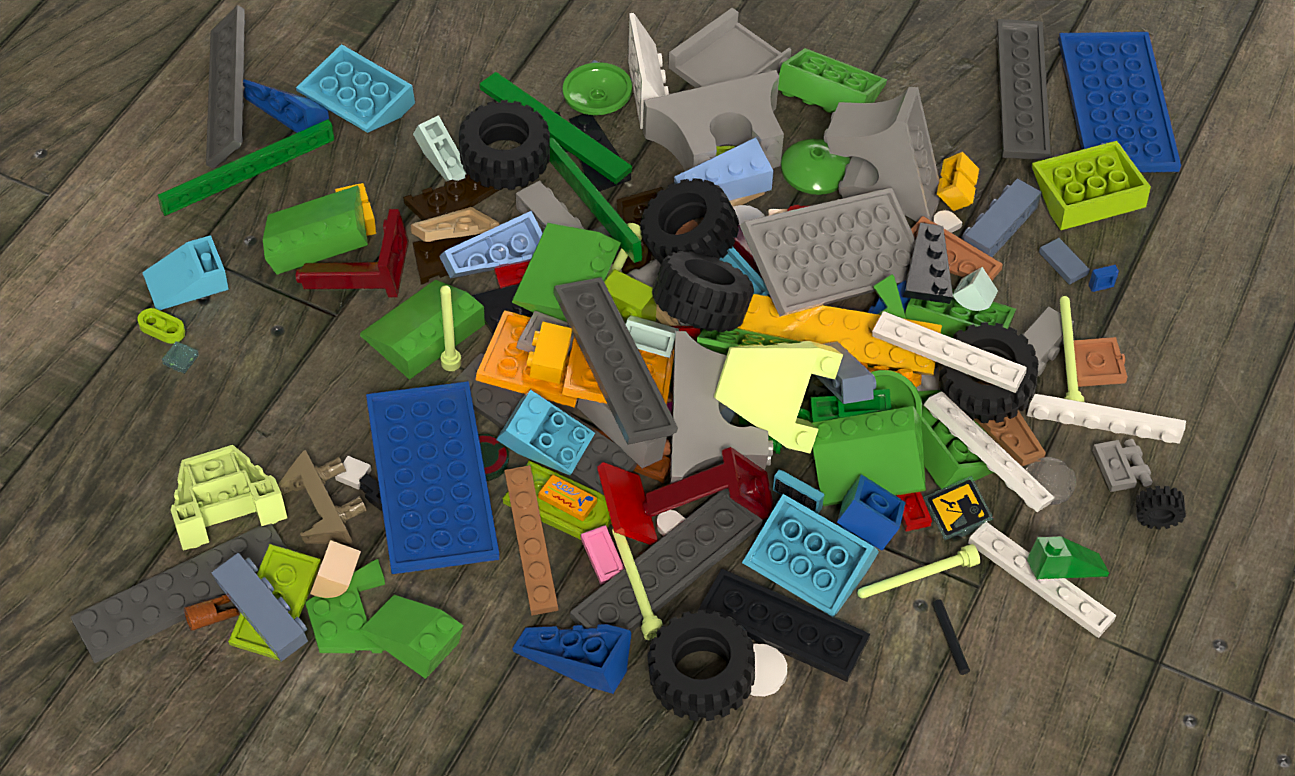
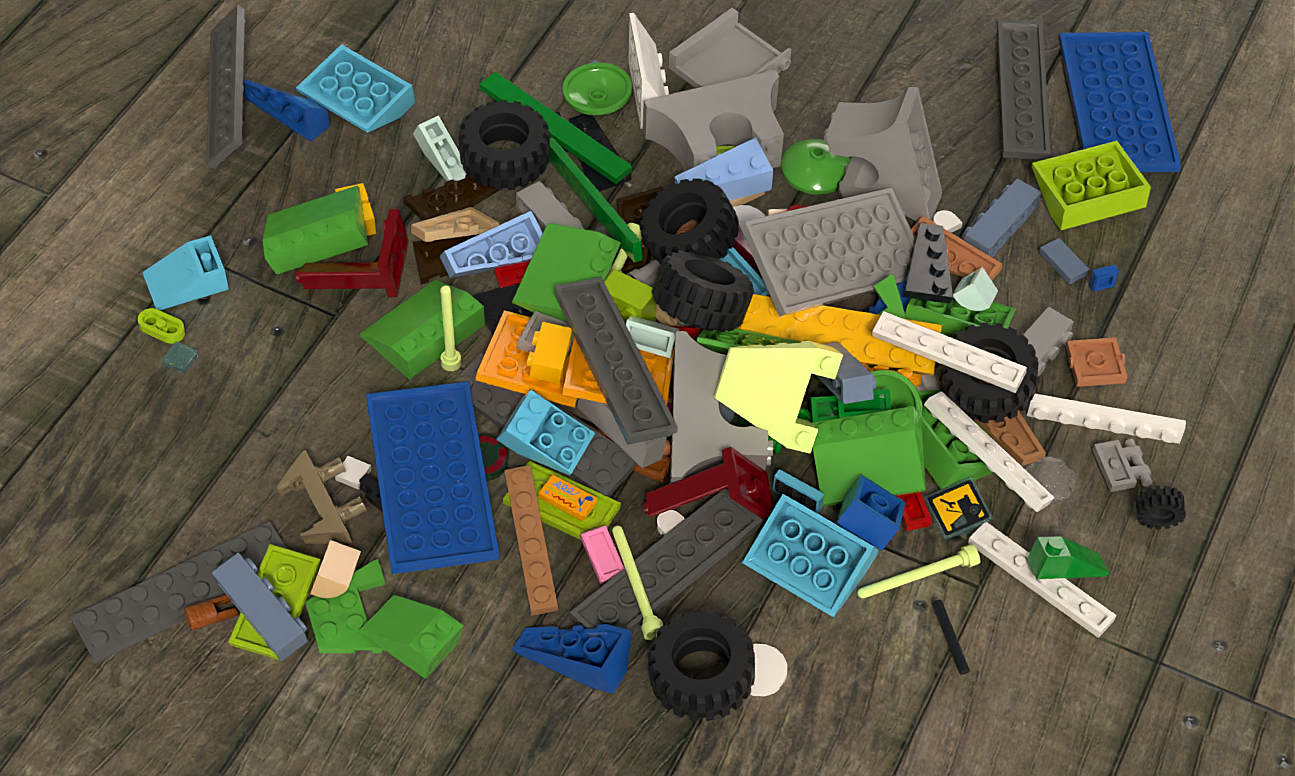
green tile [157,119,334,216] -> none
yellowish green wedge [171,445,287,550] -> none
red tile [597,462,658,545] -> none
black plate [698,569,870,682] -> none
bright green slope [778,48,887,113] -> none
yellow piece [937,152,979,211] -> none
yellowish green piece [1060,296,1085,402] -> none

